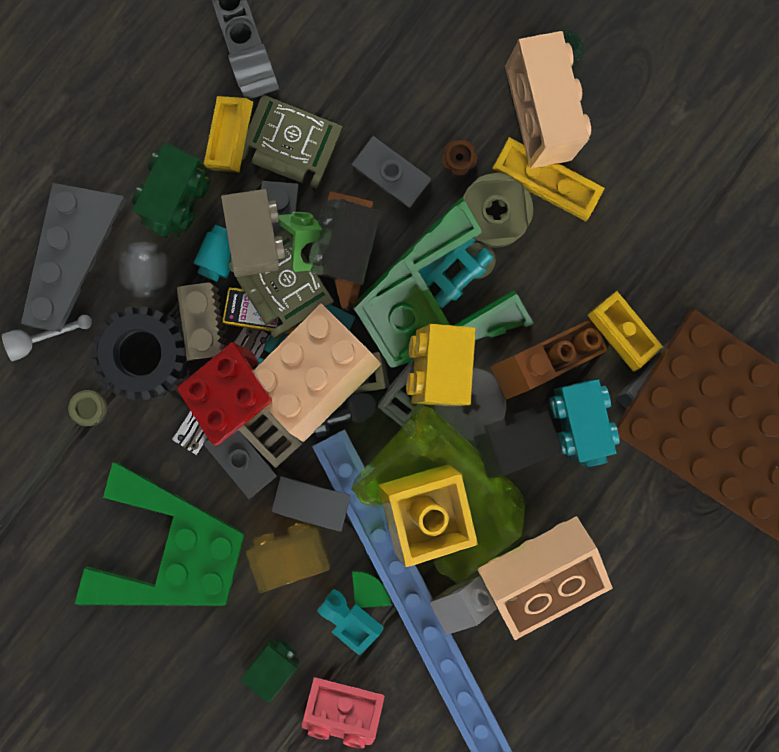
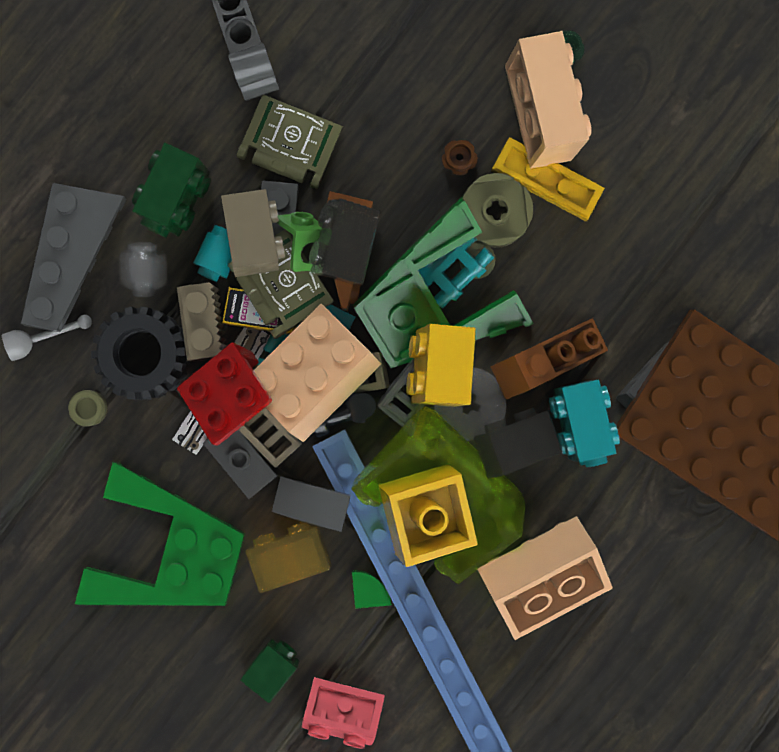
yellow tile [204,96,253,173] -> none
teal plate [317,589,384,656] -> none
dark grey plate [352,136,431,209] -> none
light grey brick [429,576,497,635] -> none
yellow brick [587,291,663,372] -> none

